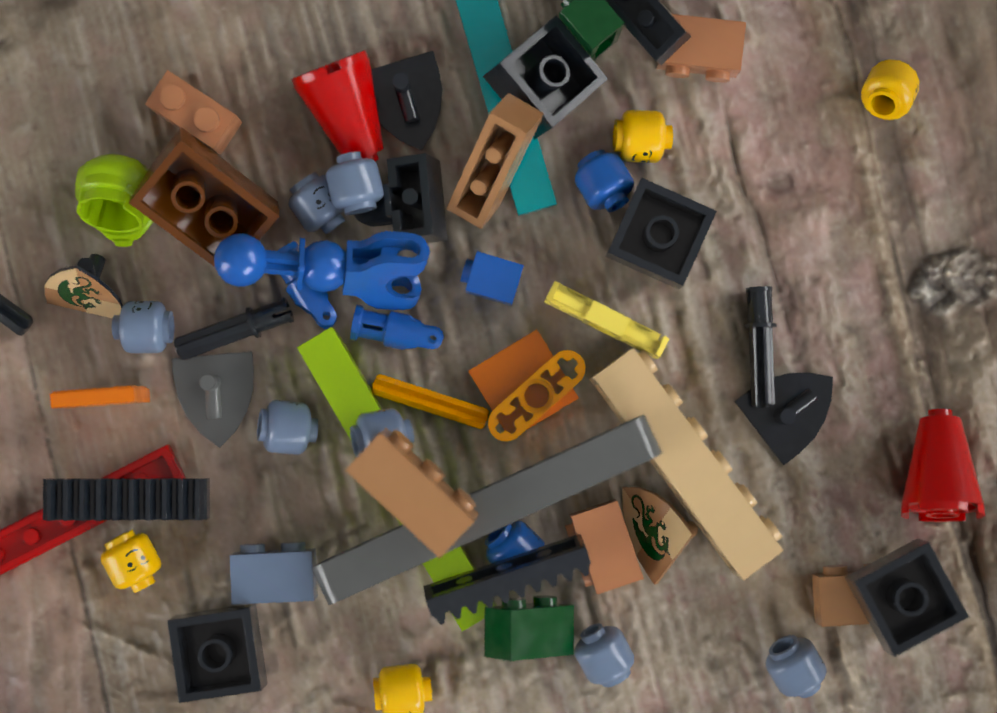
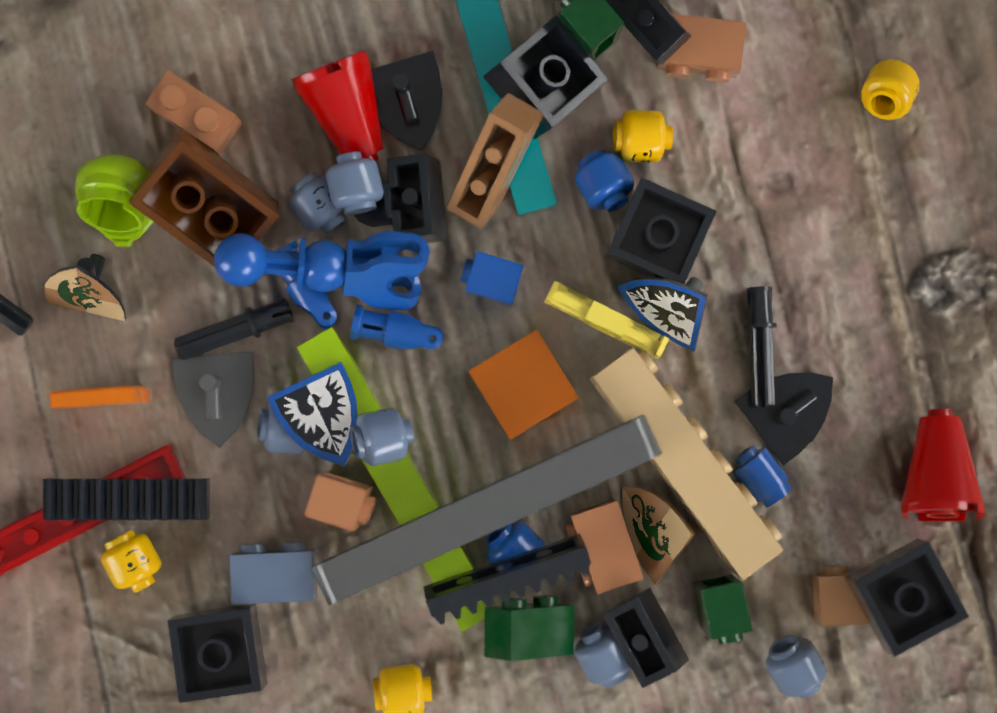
sand blue head [112,301,175,353] -> none
medium nougat brick [345,428,479,558] -> none
light orange axle [372,374,489,429] -> none
light orange beam [488,350,586,442] -> none
none -> shield [266,362,358,466]
none -> nougat arch [304,471,379,531]
none -> black brick [603,588,689,688]
none -> shield [616,277,708,352]
none -> dark green piece [692,574,753,644]
none -> blue brick [733,445,792,508]

